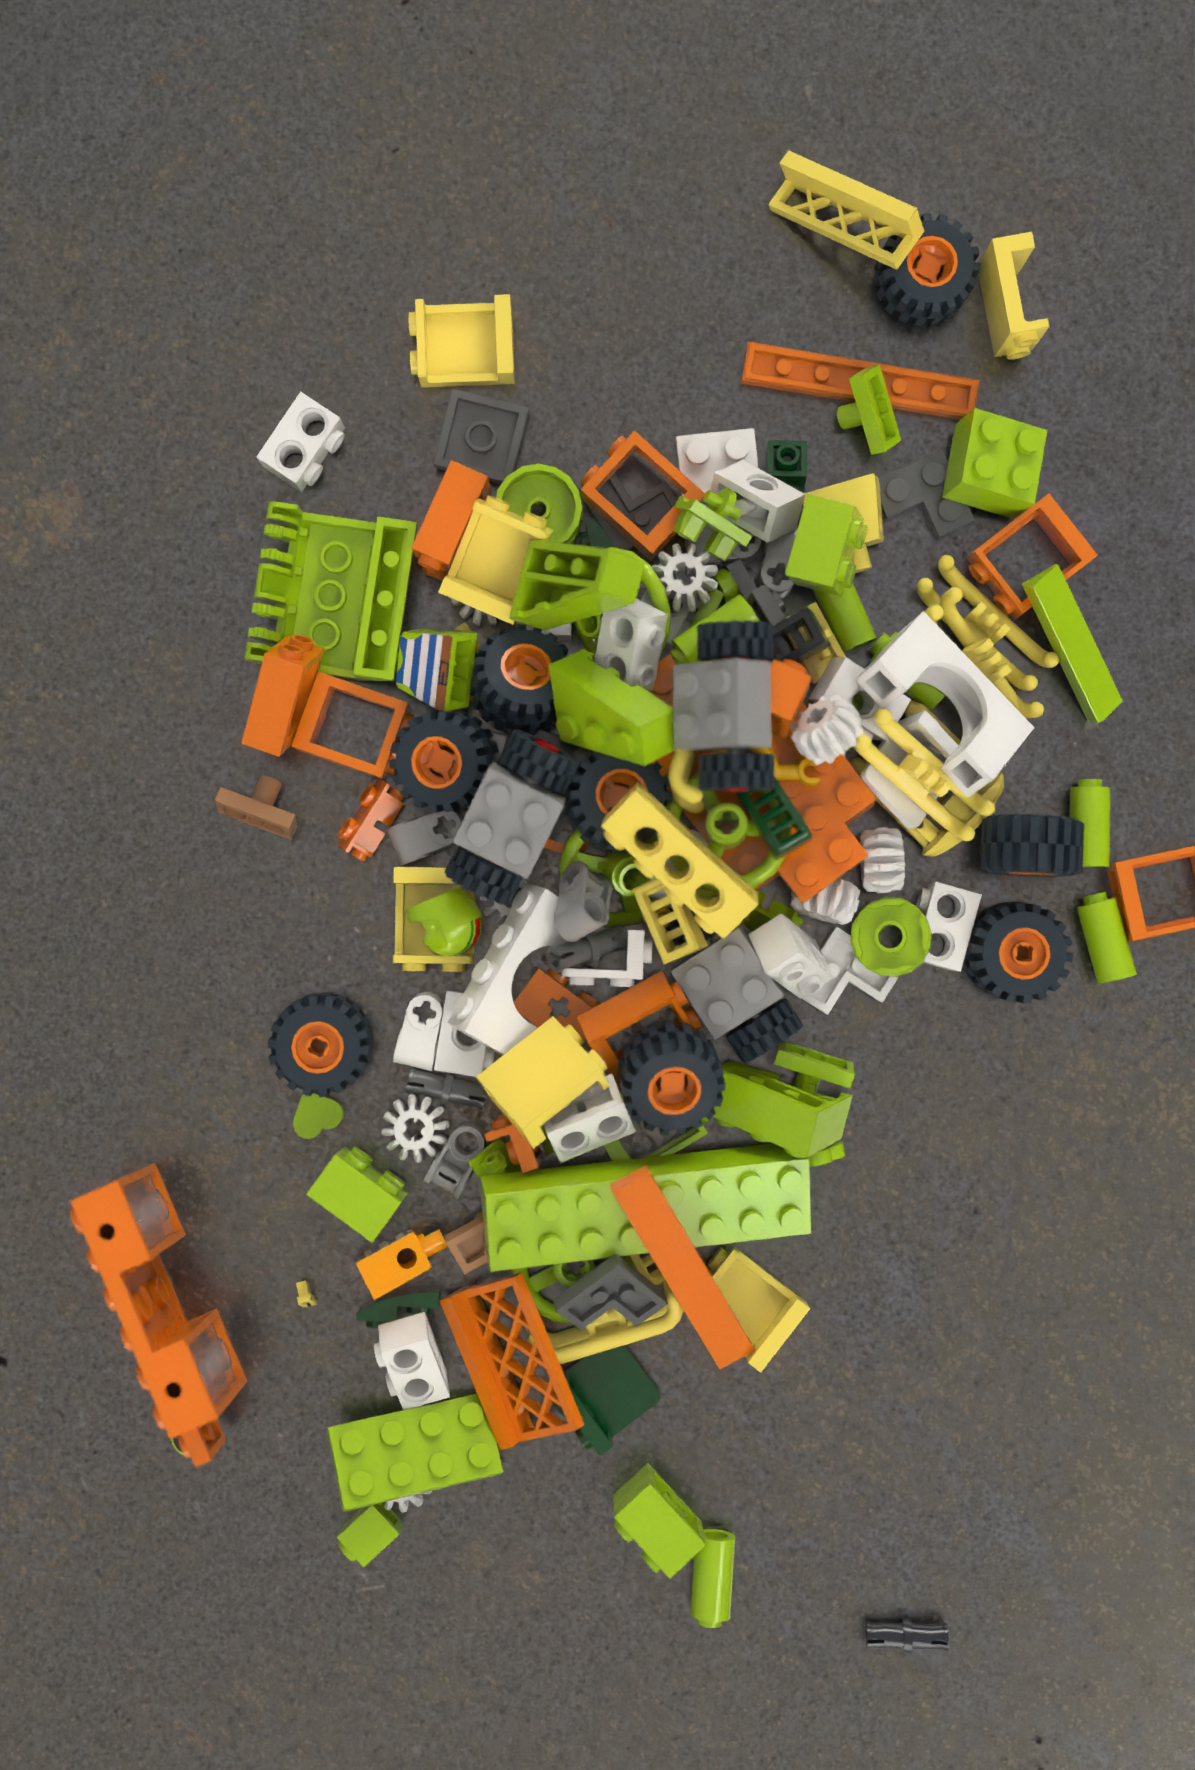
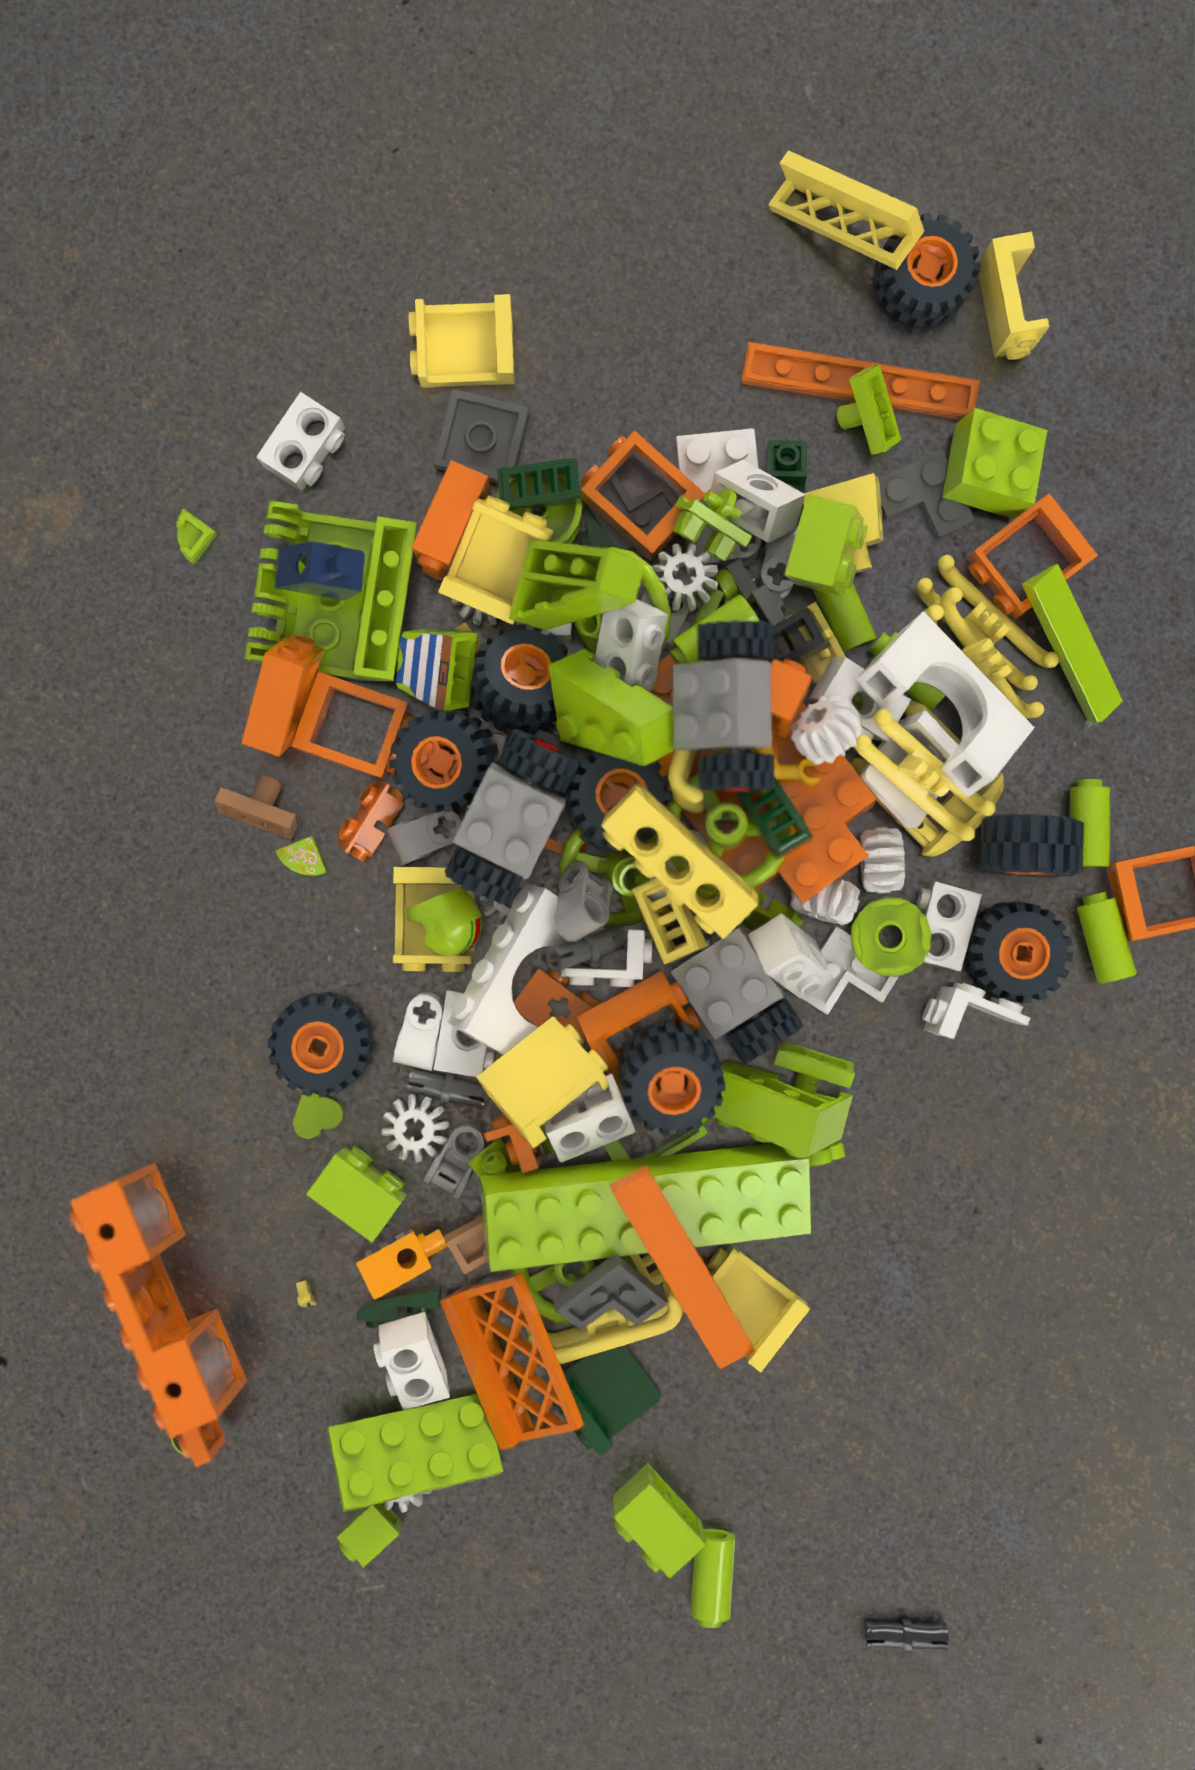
none -> lime tile [177,508,217,565]
none -> dark blue torso [274,542,365,600]
none -> lime tile [275,836,328,876]
none -> dark green slope [497,458,581,510]
none -> white bracket [922,982,1030,1039]

